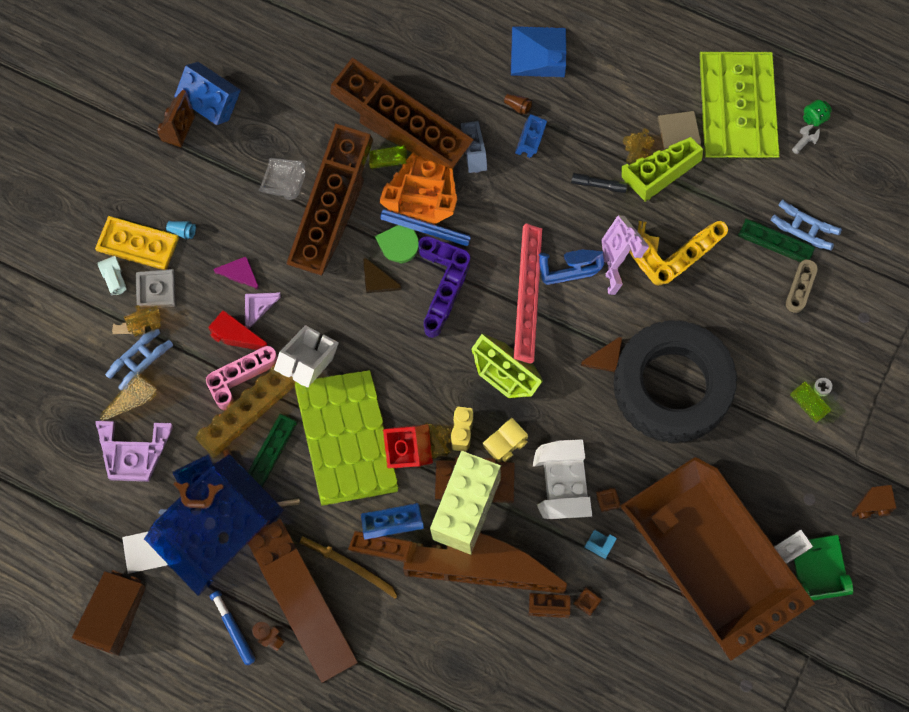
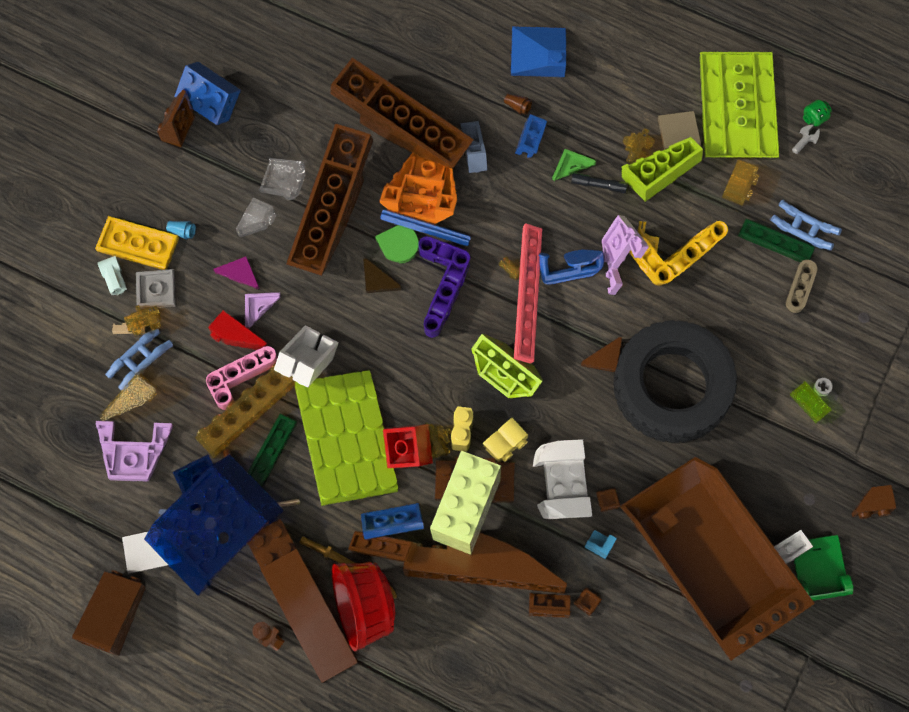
reddish brown helmet [173,482,224,508] -> none
blue piece [210,591,255,665] -> none
clear neon green plate [369,146,407,169] -> none
none -> clear slope [236,198,276,237]
none -> red piece [332,562,395,651]
none -> clear yellow pin [499,257,520,280]
none -> bright green tile [552,149,596,181]
none -> clear yellow brick [722,159,760,206]

